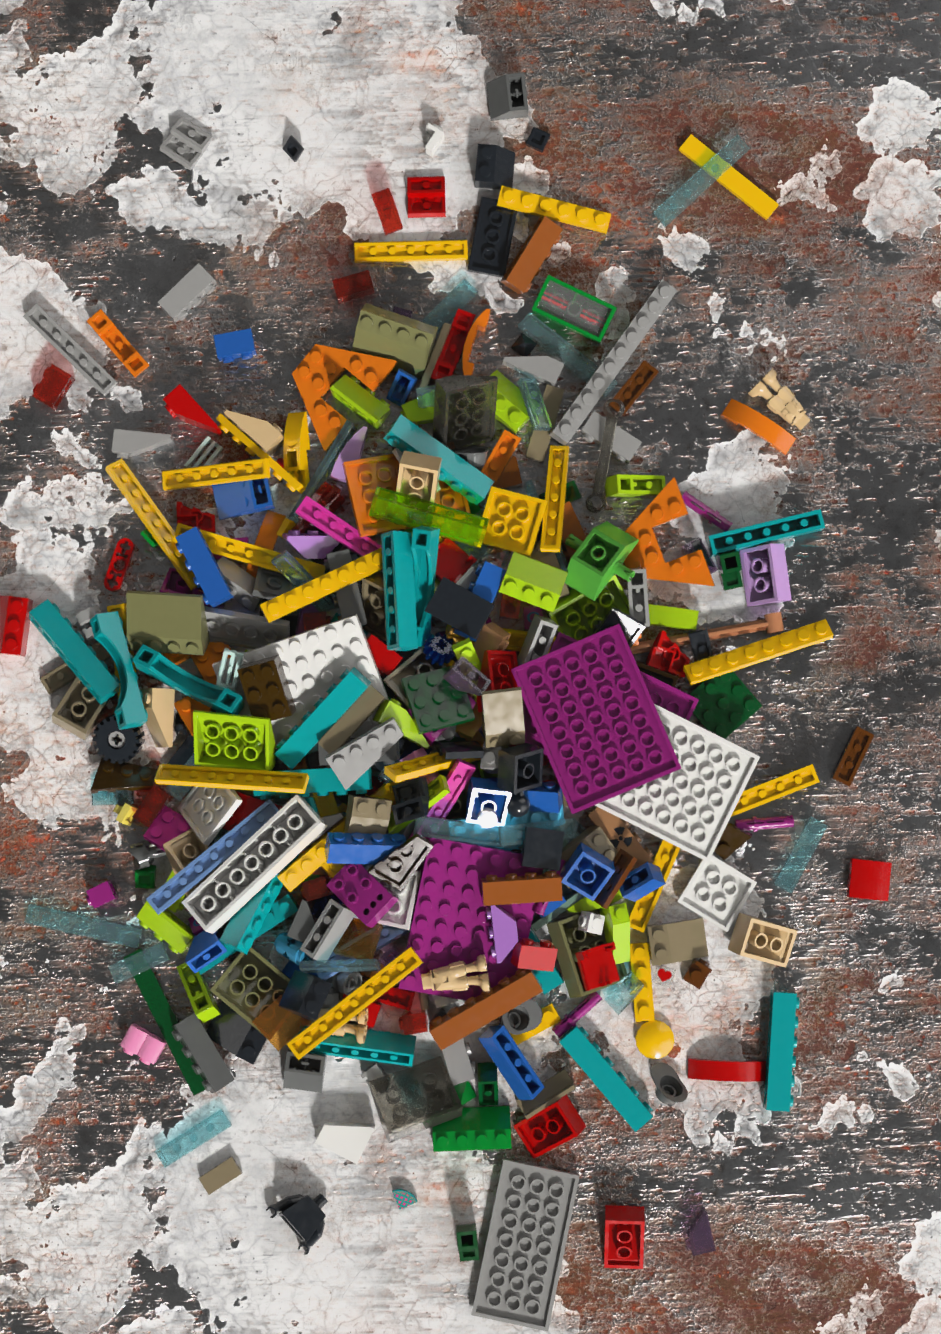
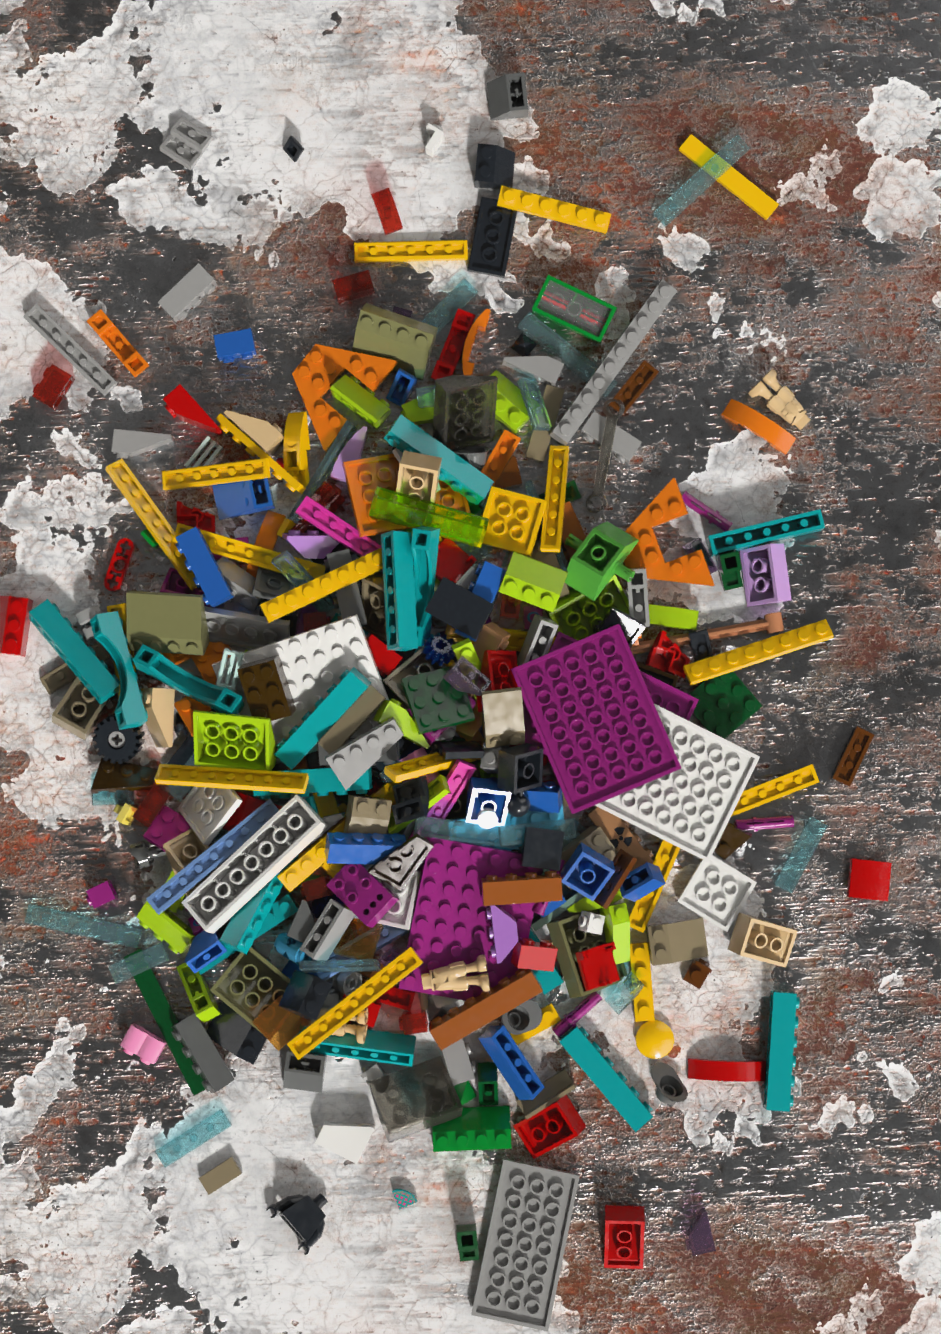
green slope [135,865,156,889] -> none
red slope [407,176,446,218] -> none
dark tan tile [417,323,451,397] -> none
dark orange brick [500,216,563,294] -> none
black tile [526,127,551,153] -> none
lime slope [604,474,666,497] -> none
clear tile [652,965,676,988] -> none

